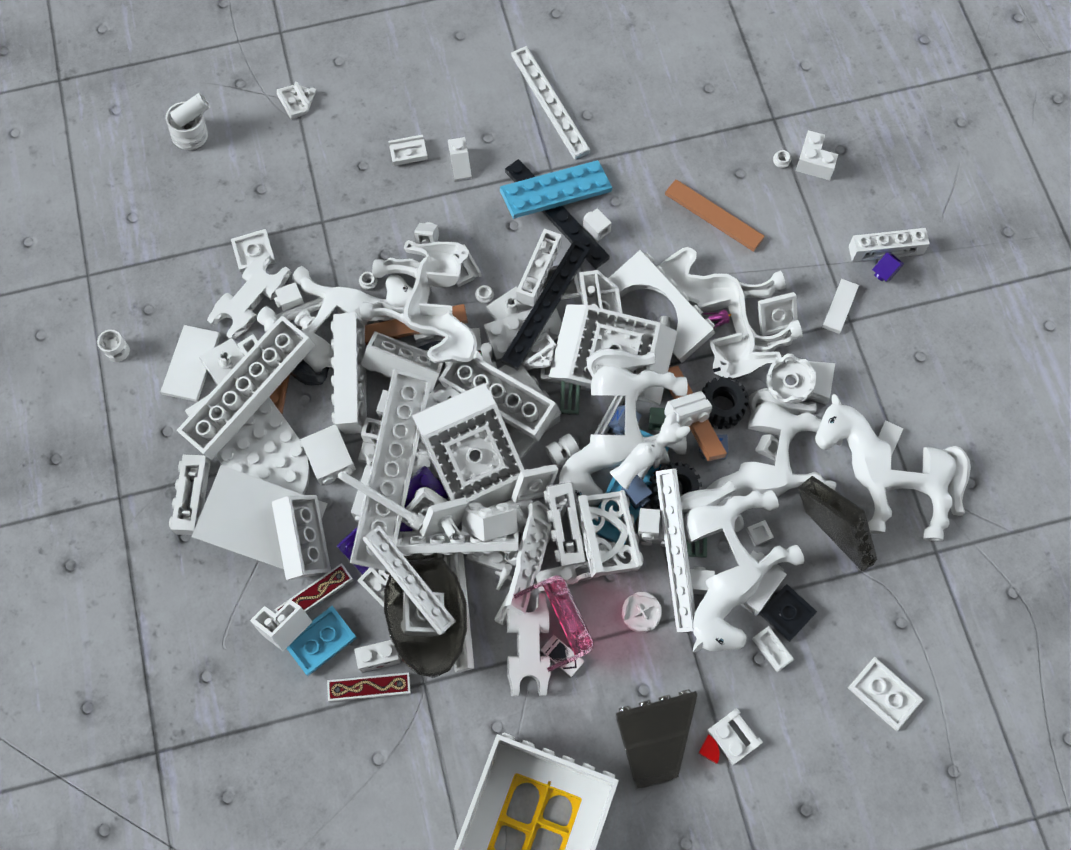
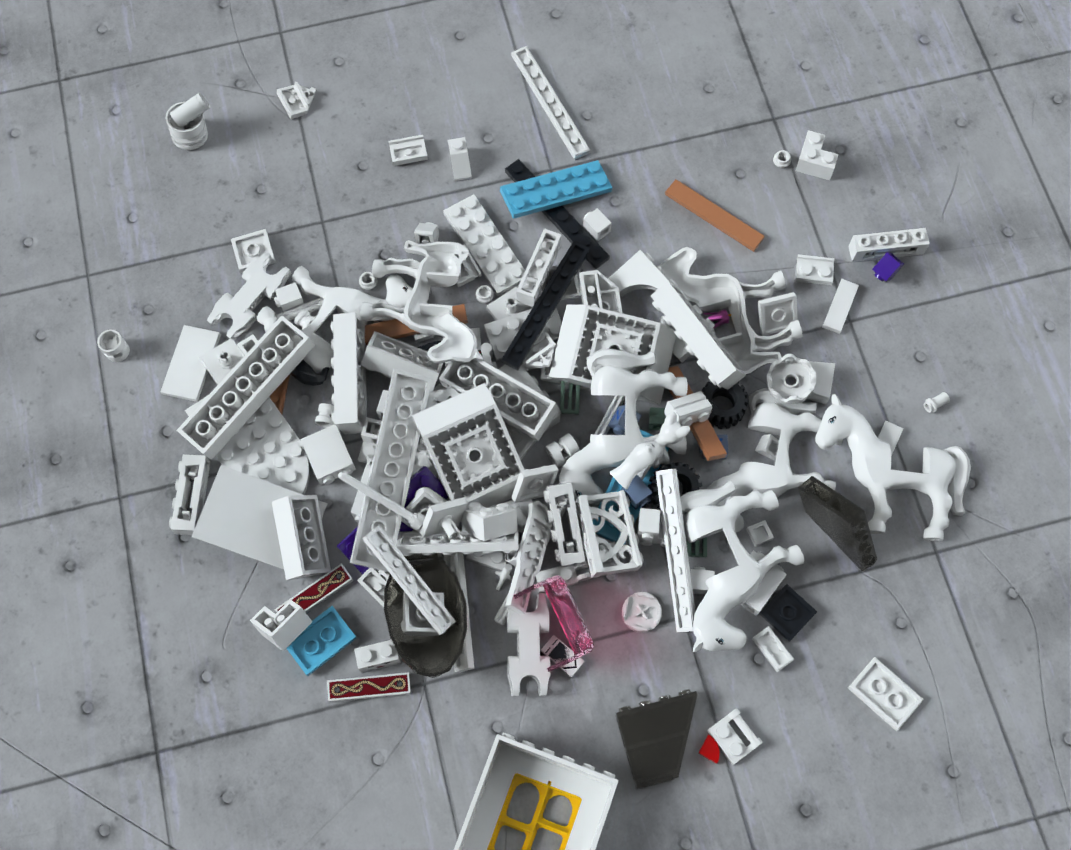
none -> white wheel [315,403,334,428]
none -> white plate [443,194,525,296]
none -> white brick [651,281,746,390]
none -> white plate [795,254,834,285]
none -> white pin [924,392,950,413]

